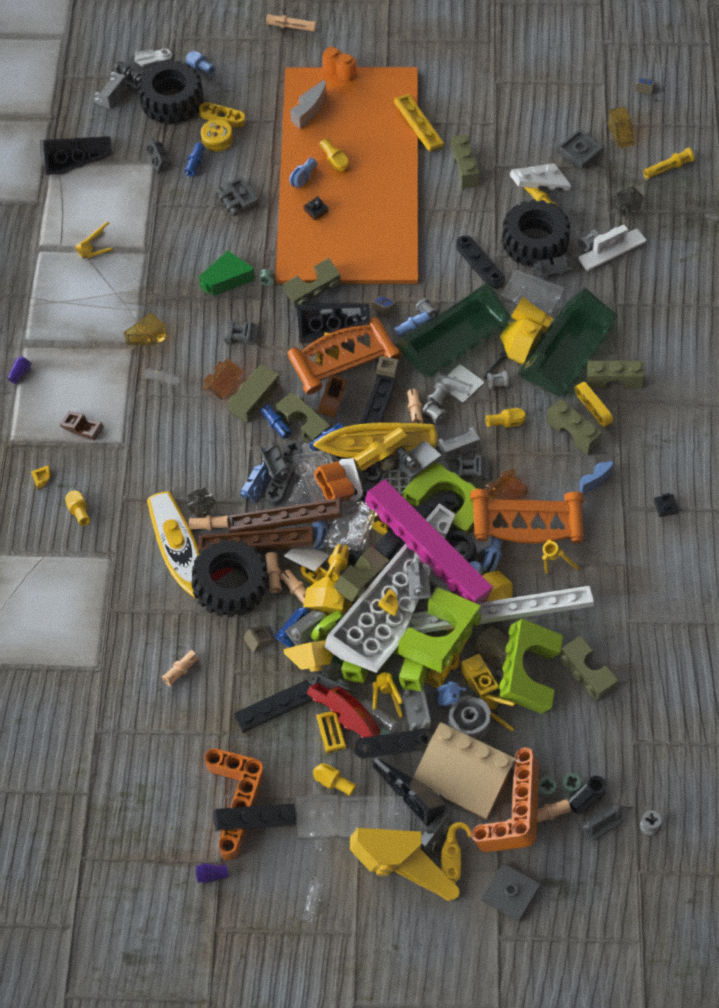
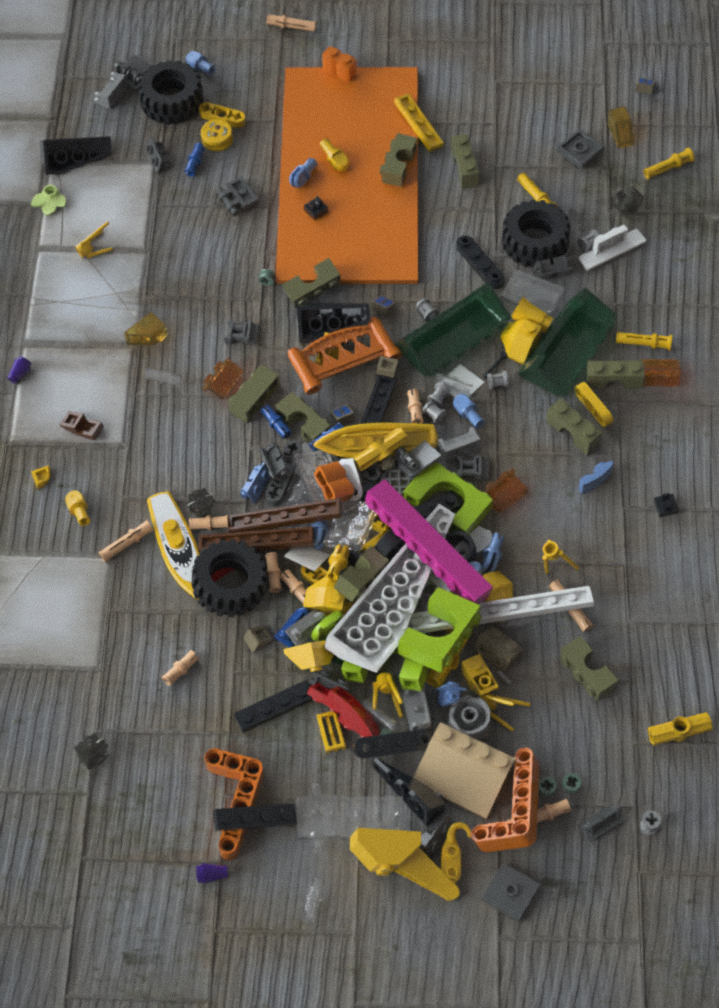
white piece [135,49,172,67] -> none
green slope [199,250,255,296] -> none
light grey slope [290,80,326,129] -> none
yellow arm [313,763,357,797] -> none
reddish brown brick [317,374,348,418] -> none
yellow tile [378,589,399,617] -> none
medium blue pin [394,310,431,337] -> none
light grey hinge [407,558,431,600] -> none
orange piece [470,489,584,544] -> none
yellow arm [485,408,526,428] -> none
lime arch [499,619,563,714] -> none
white wing [510,163,571,191] -> none
black piece [568,775,606,816] -> none
none -> yellowish green plate [31,185,66,215]
none -> clear smoke brick [74,733,109,770]
none -> light nougat pin [99,520,153,562]
none -> dark tan slope [330,405,355,425]
none -> yellow tile [357,528,389,553]
none -> olive arch [380,133,417,187]
none -> medium blue arm [453,394,485,429]
none -> light nougat pin [549,579,594,633]
none -> yellow pin [616,332,673,351]
none -> clear orange bracket [641,359,681,386]
none -> yellow piece [647,712,713,746]

